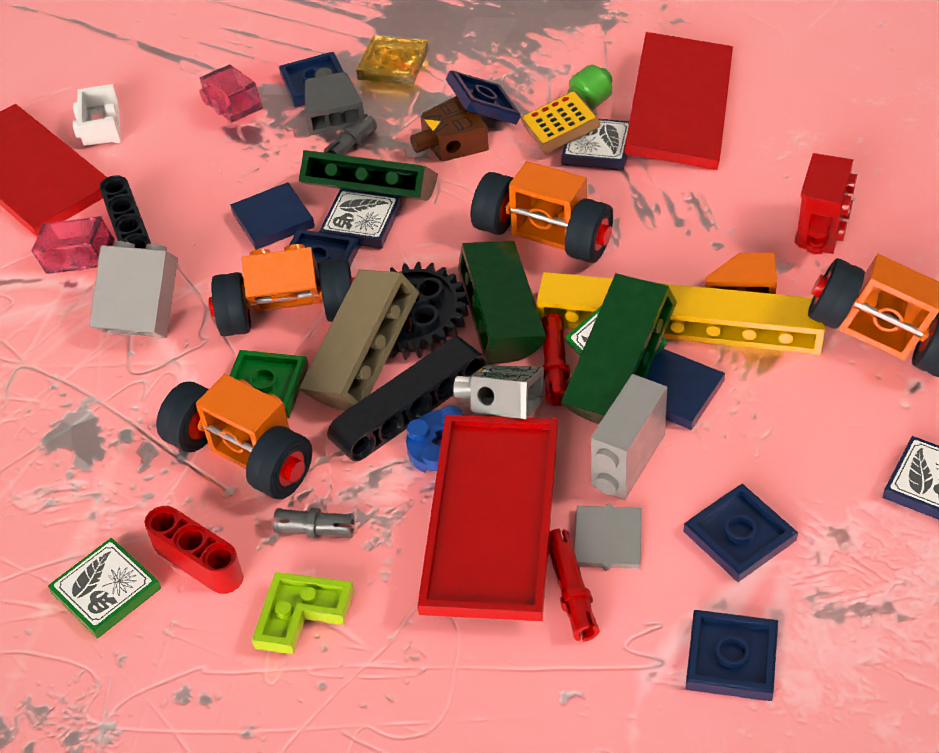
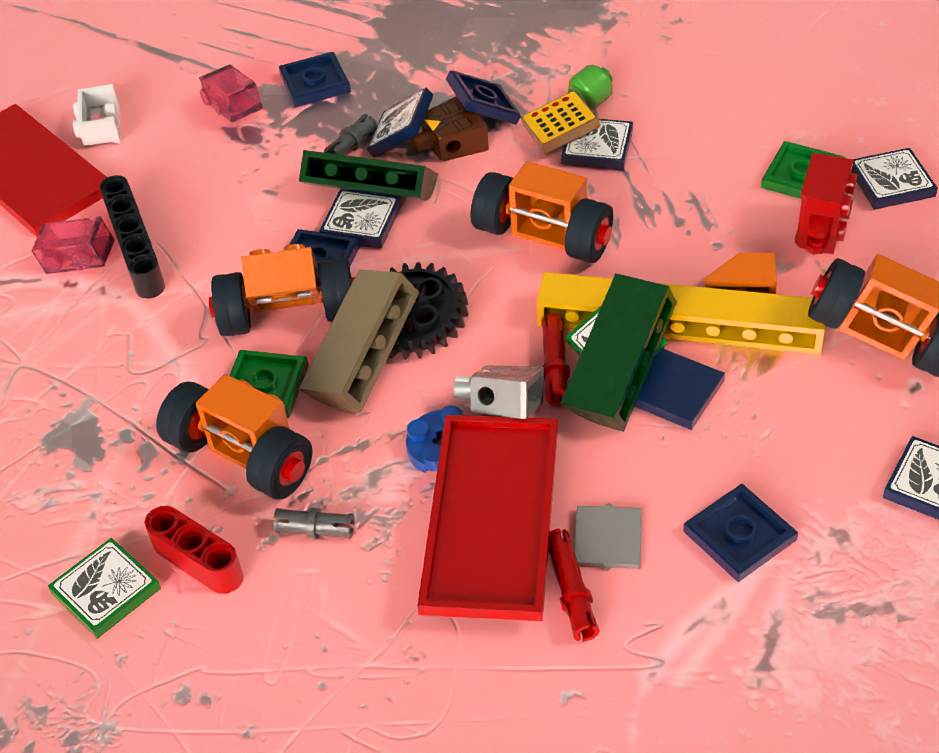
light grey brick [89,241,178,338] -> none
dark blue tile [230,182,315,250] -> none
lime plate [252,572,354,655] -> none
dark grey torso [305,68,364,136] -> none
black beam [327,337,487,462] -> none
clear yellow plate [356,36,429,85] -> none
dark green brick [458,241,546,364] -> none
light grey brick [591,374,667,500] -> none
red tile [623,32,733,170] -> none
dark blue tile [685,610,778,701] -> none
none -> tile [367,87,433,157]
none -> green tile [761,141,845,199]
none -> tile [851,148,938,210]

